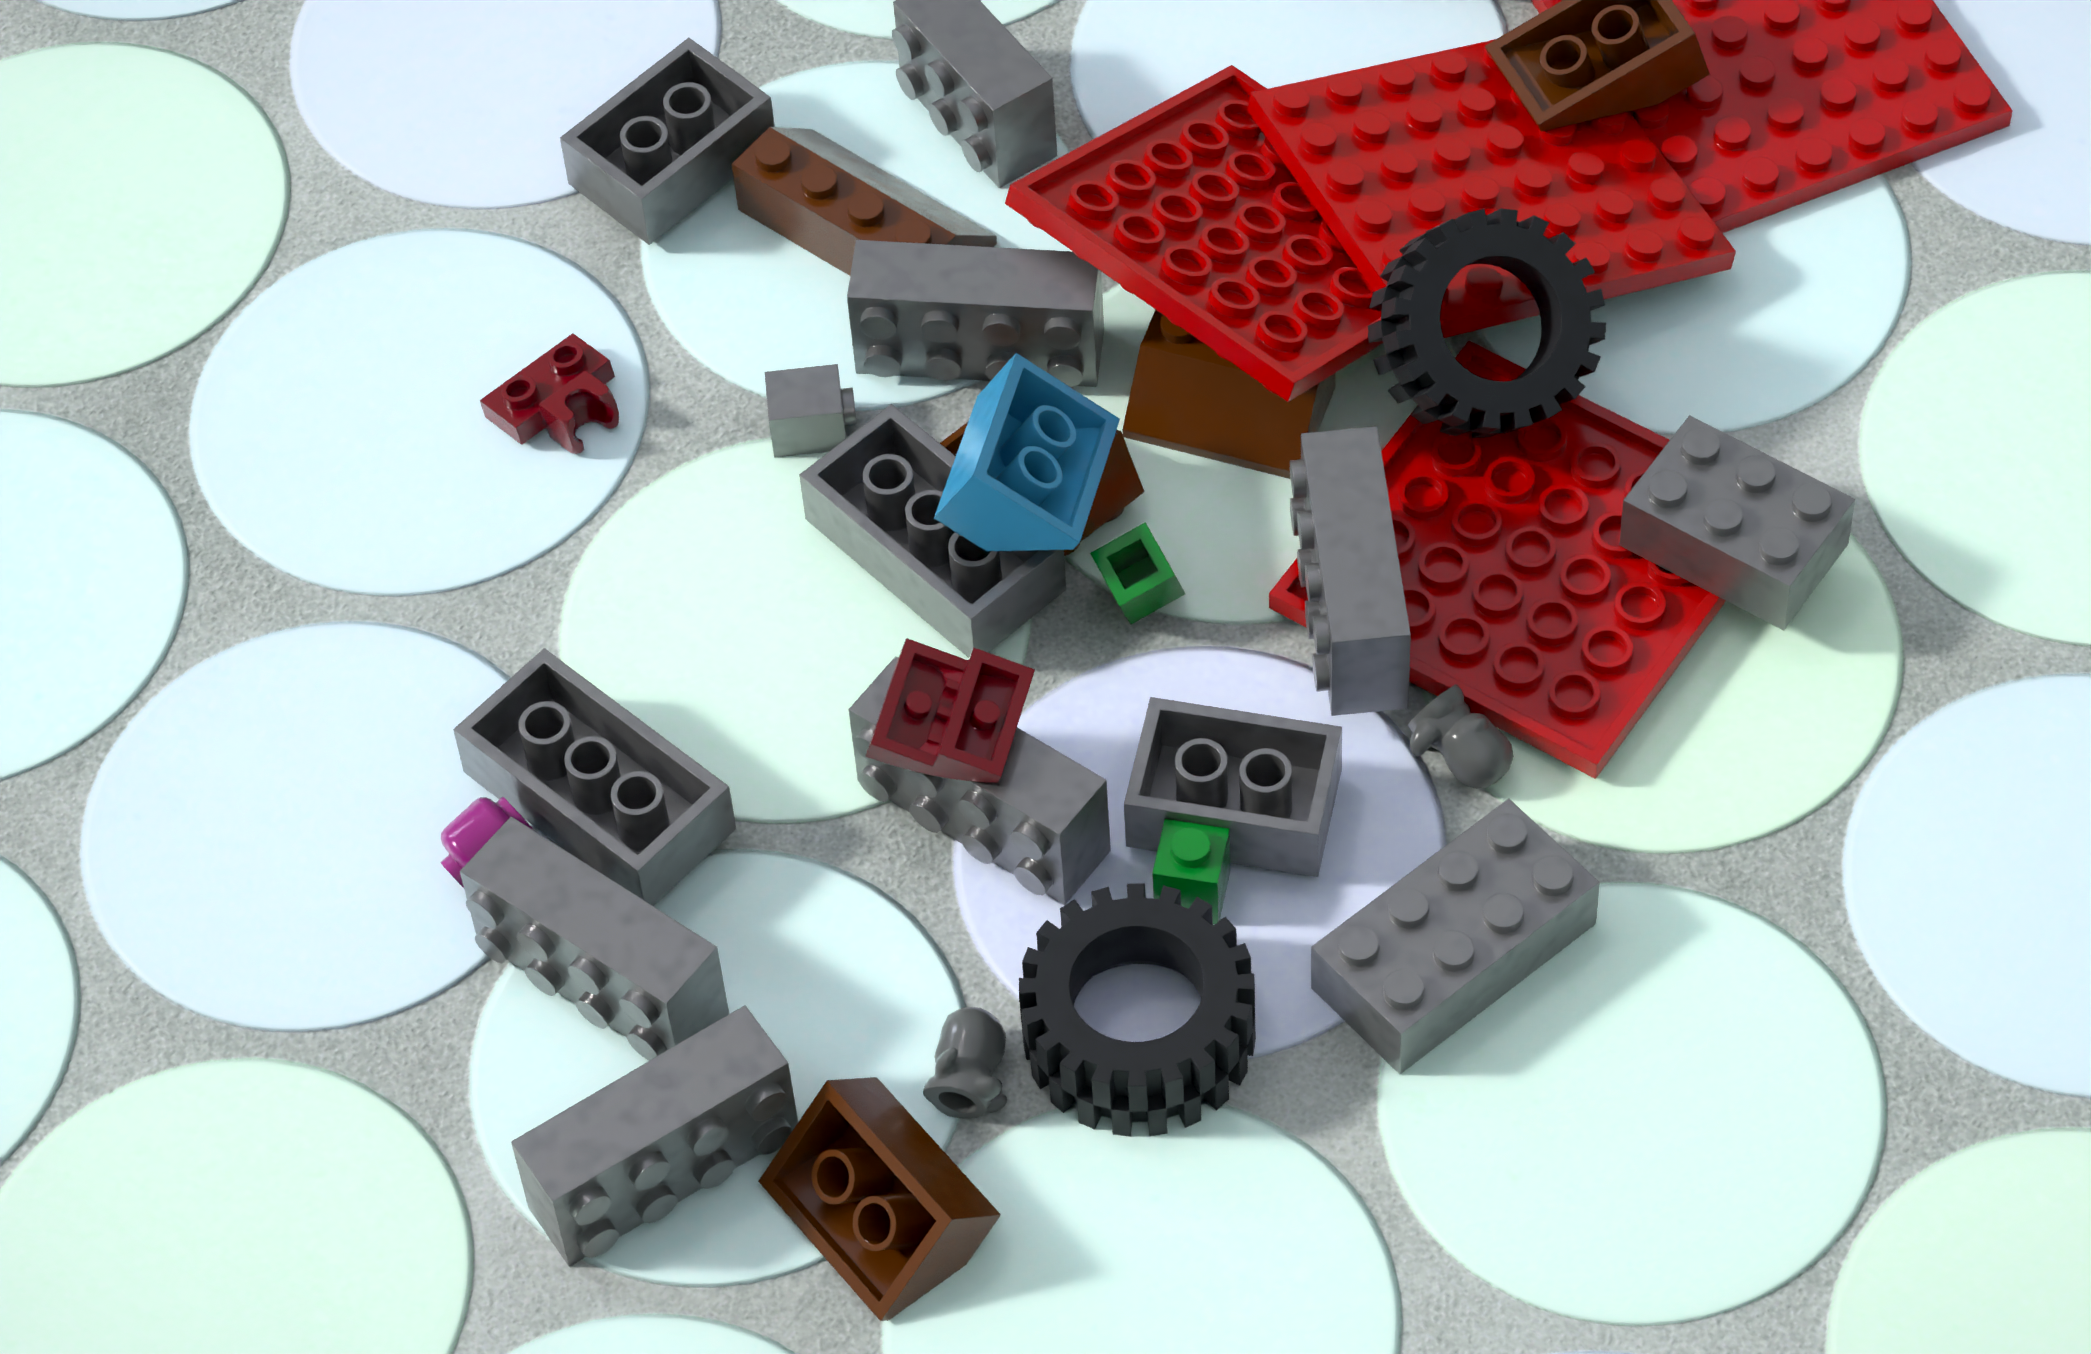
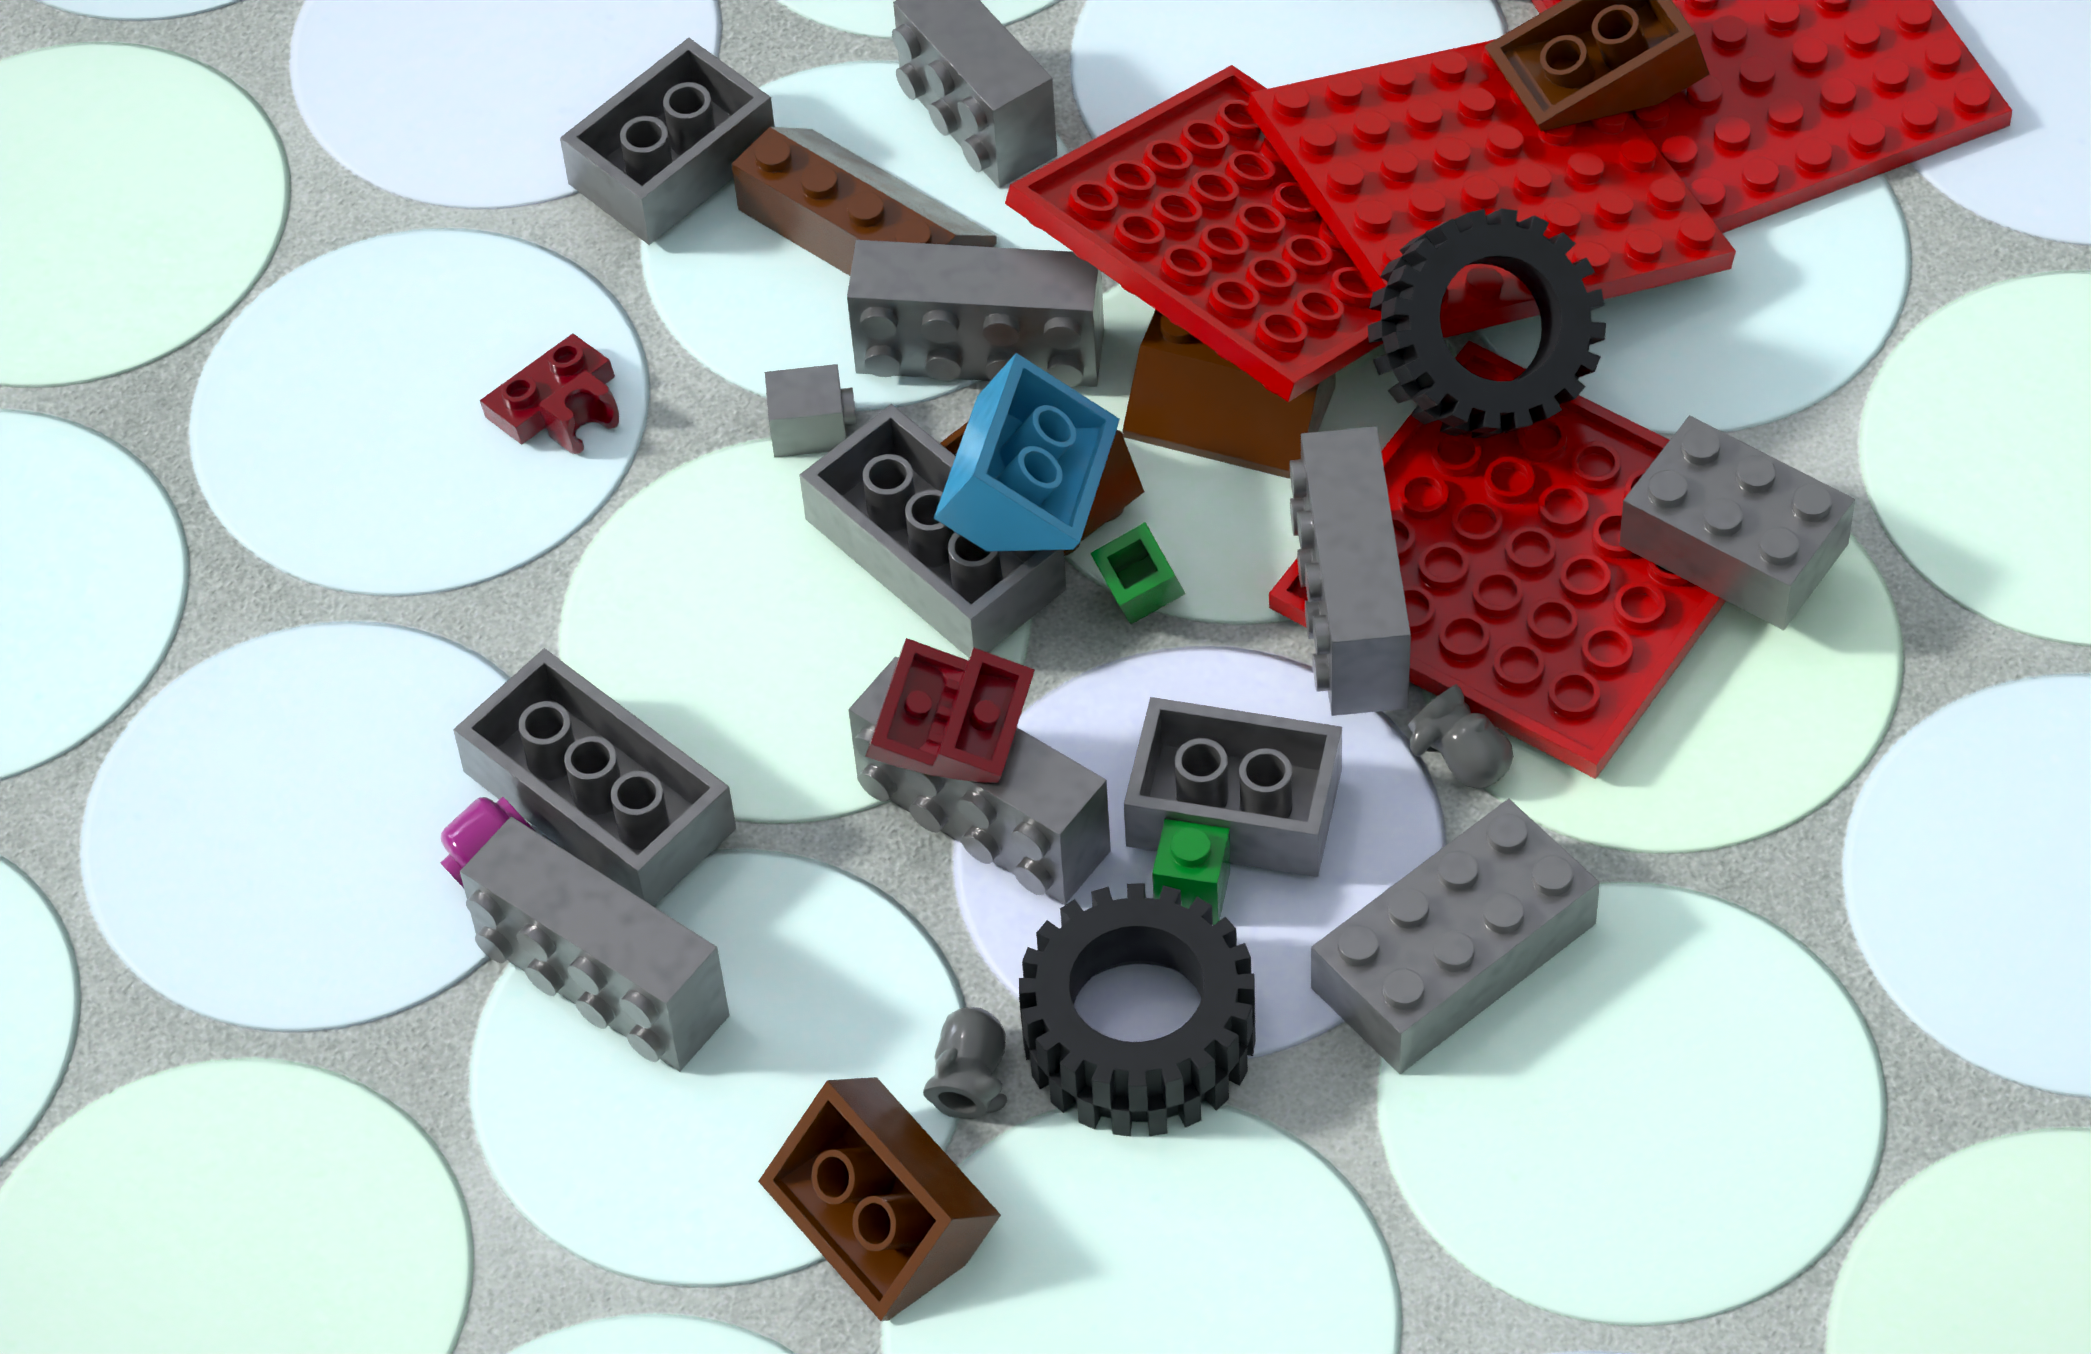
flat silver brick [511,1005,798,1267] -> none

